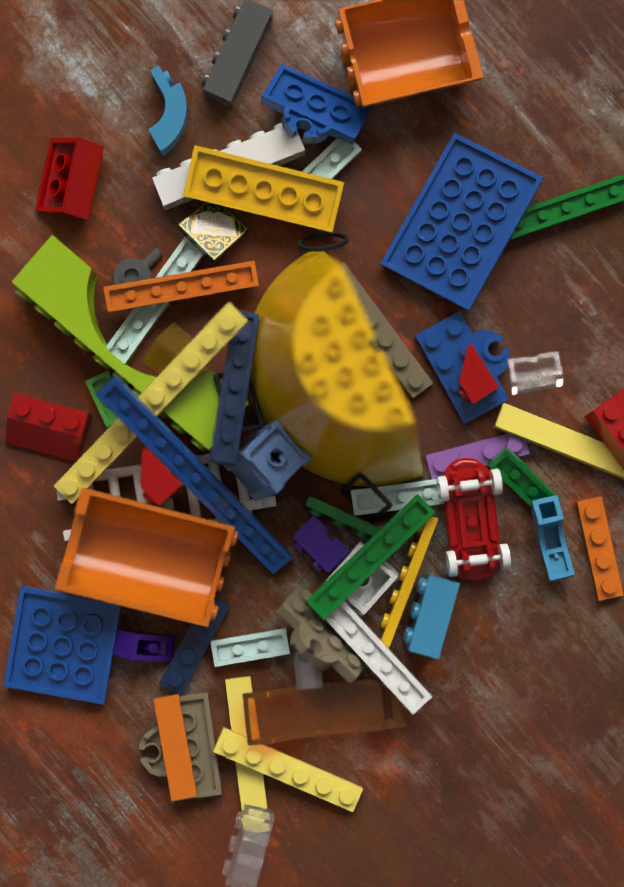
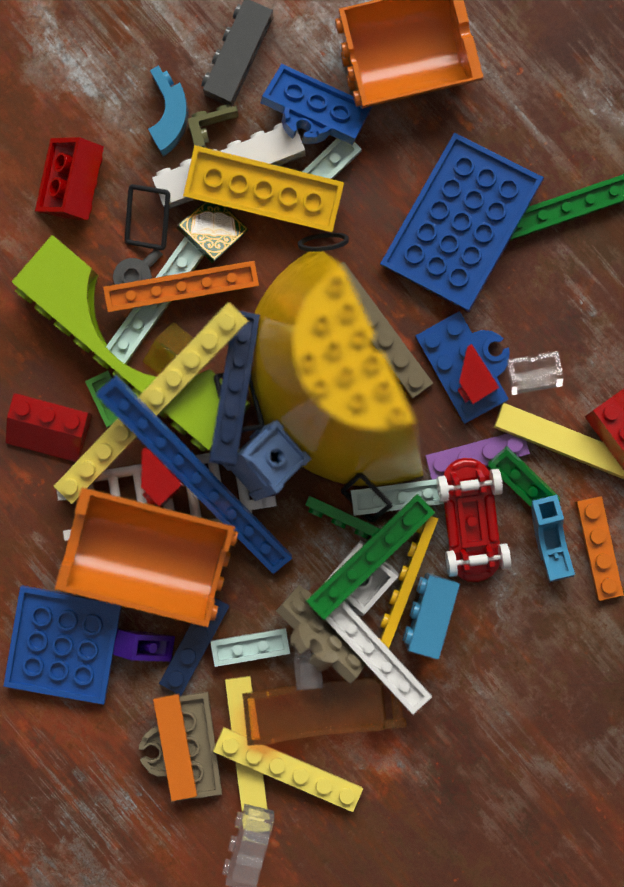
dark purple brick [292,515,350,573] -> none
none -> black piece [124,184,171,250]
none -> olive bracket [188,105,239,148]

